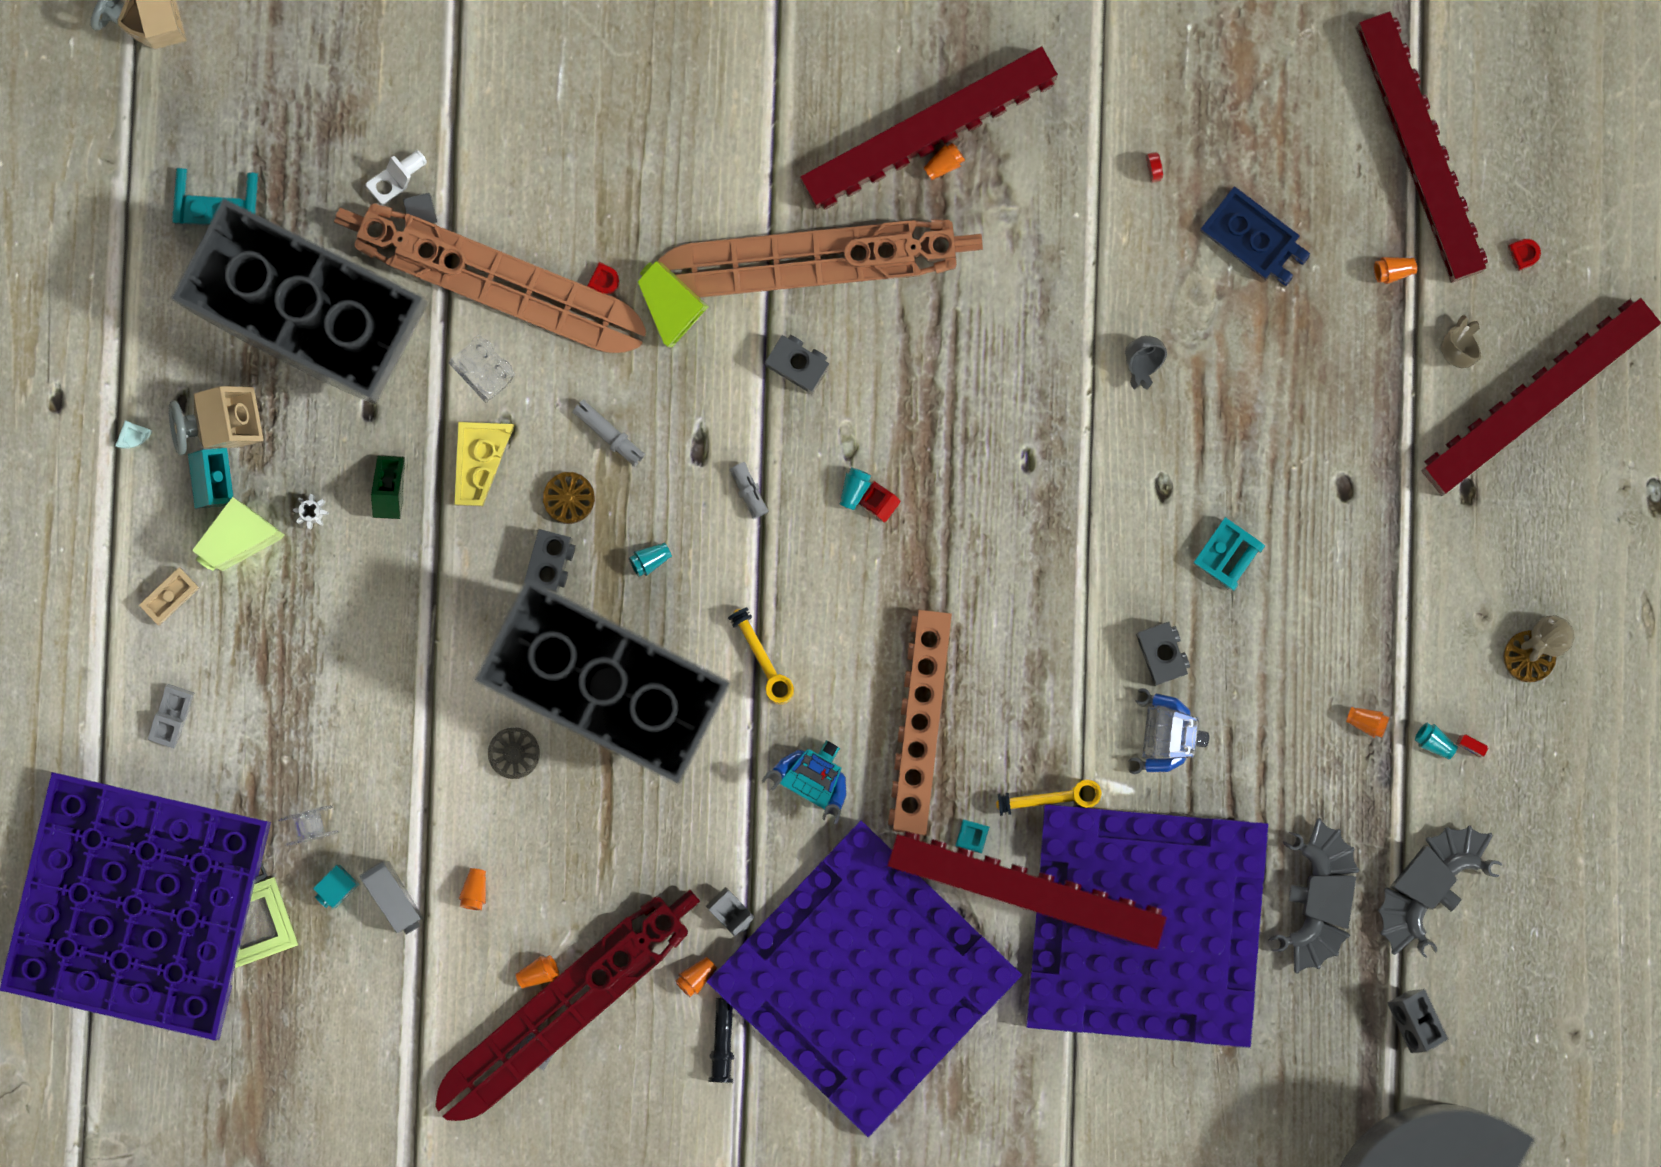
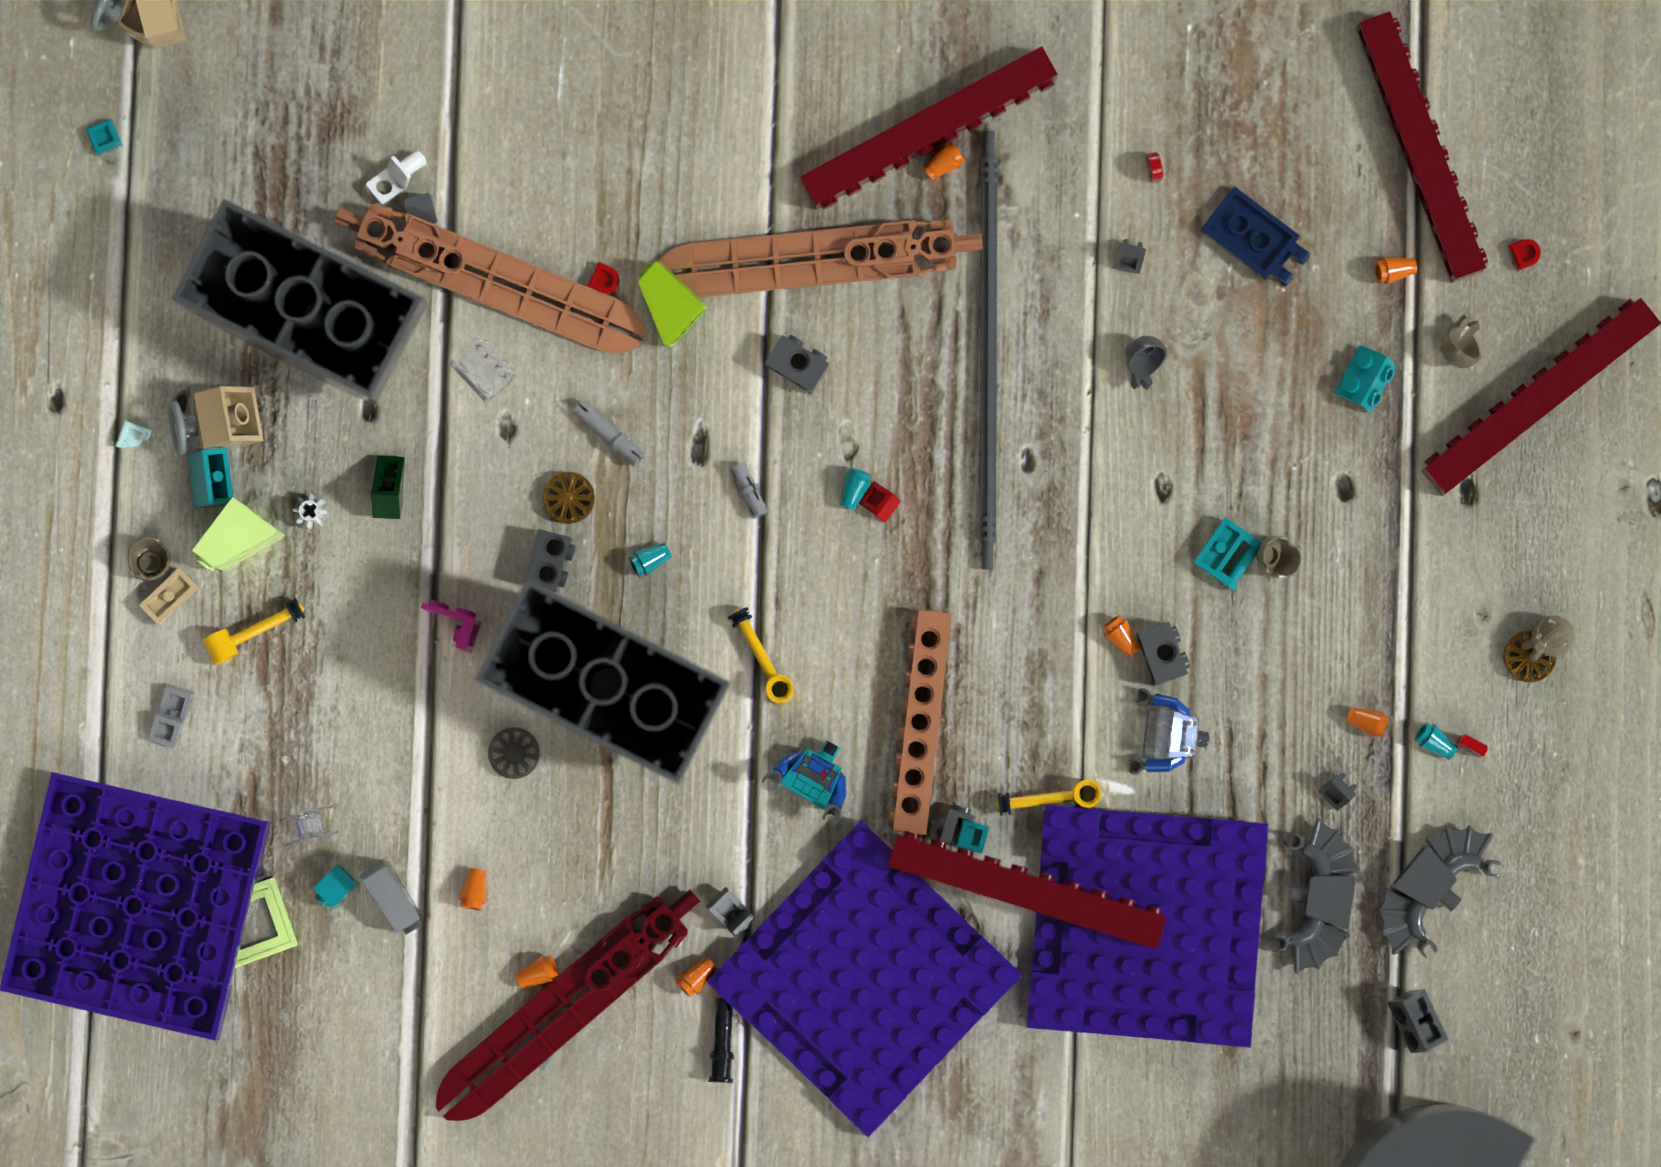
teal plate [172,168,258,226] -> none
light yellow wing [454,422,514,507] -> none
none -> teal tile [86,119,123,156]
none -> dark tan hair [127,537,170,581]
none -> yellow piece [202,598,305,666]
none -> dark pink bracket [421,600,481,653]
none -> dark grey bracket [936,805,976,844]
none -> dark grey axle [980,131,998,570]
none -> orange cone [1102,615,1141,657]
none -> dark grey tile [1113,239,1146,274]
none -> dark tan hair [1257,536,1301,578]
none -> dark grey tile [1318,773,1356,811]
none -> teal bracket [1334,345,1396,413]

